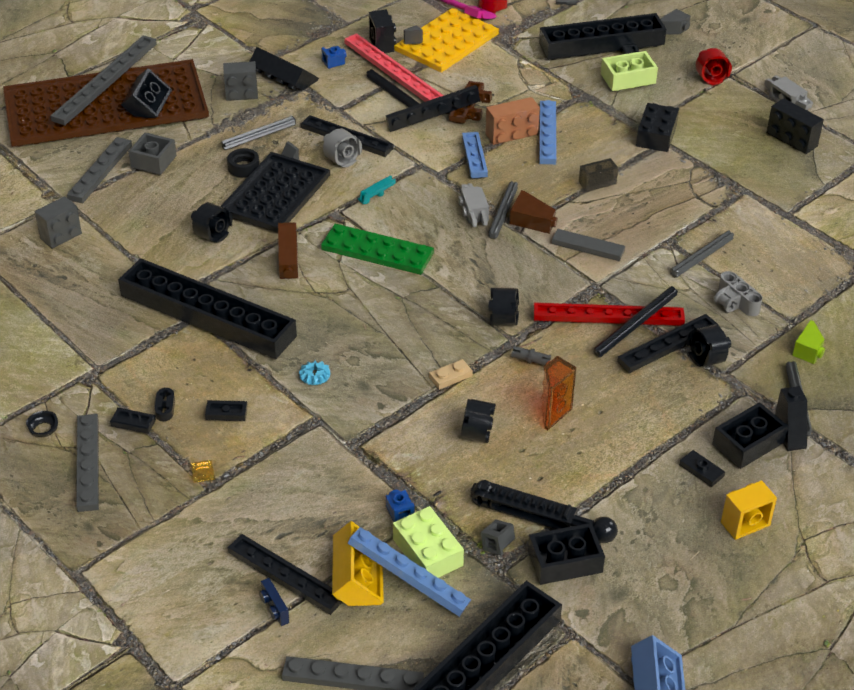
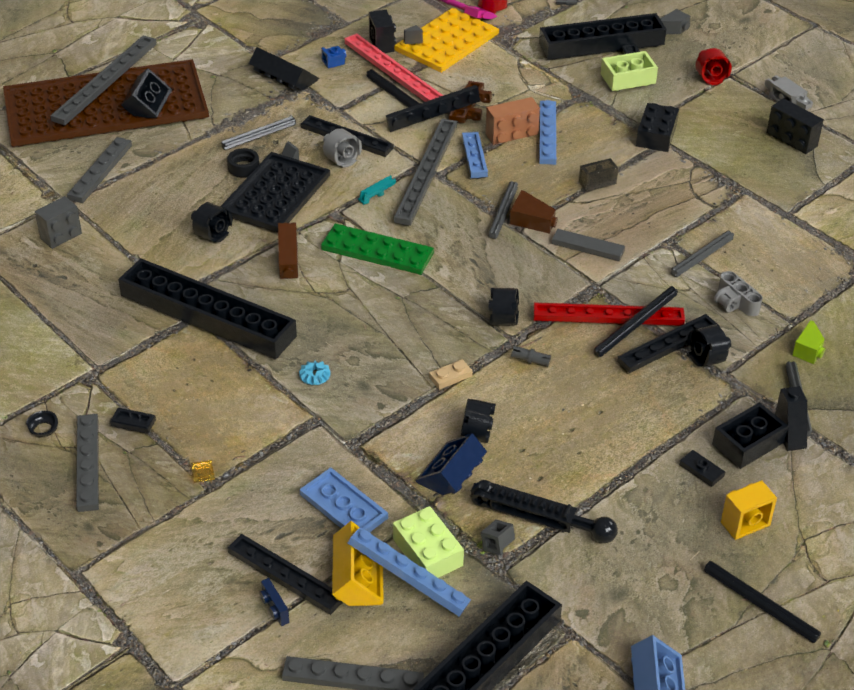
dark grey brick [128,132,177,175] -> none
black beam [154,388,175,422] -> none
black plate [205,400,248,421] -> none
dark grey brick [223,61,258,101] -> none
blue brick [386,489,415,522] -> none
light grey hinge [458,183,489,227] -> none
black brick [528,523,605,585] -> none
clear orange slope [541,356,577,431] -> none
none -> medium blue plate [300,468,388,532]
none -> dark grey plate [394,119,457,226]
none -> dark blue slope [415,433,487,495]
none -> black axle [704,561,821,643]

